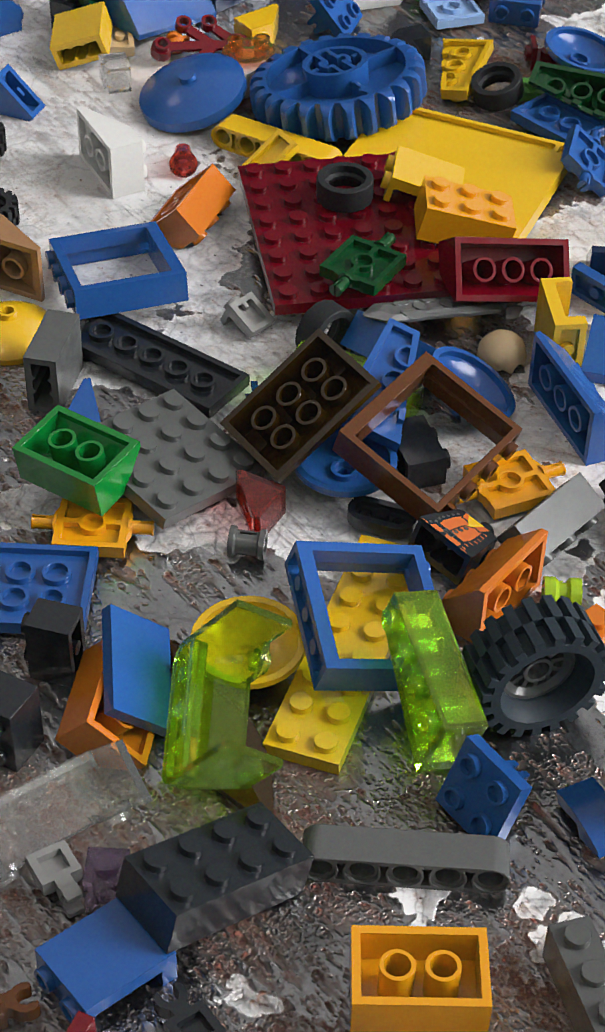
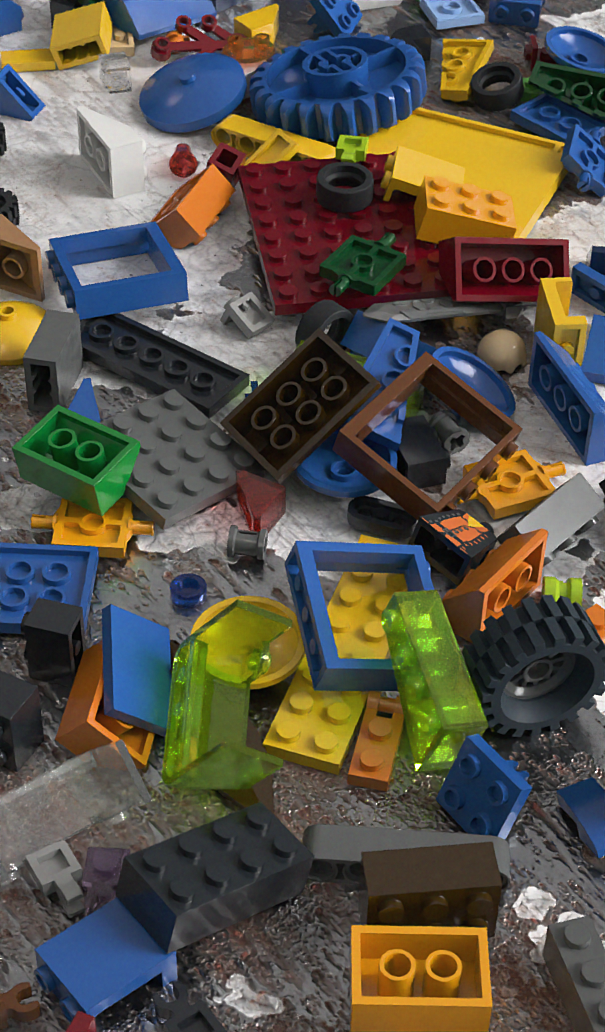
none -> yellow tile [0,48,55,72]
none -> clear blue tile [170,573,207,609]
none -> dark red brick [206,142,247,188]
none -> lime plate [335,135,369,163]
none -> orange plate [347,691,409,792]
none -> dark brown brick [358,842,502,938]
none -> dark grey bush [428,410,470,455]

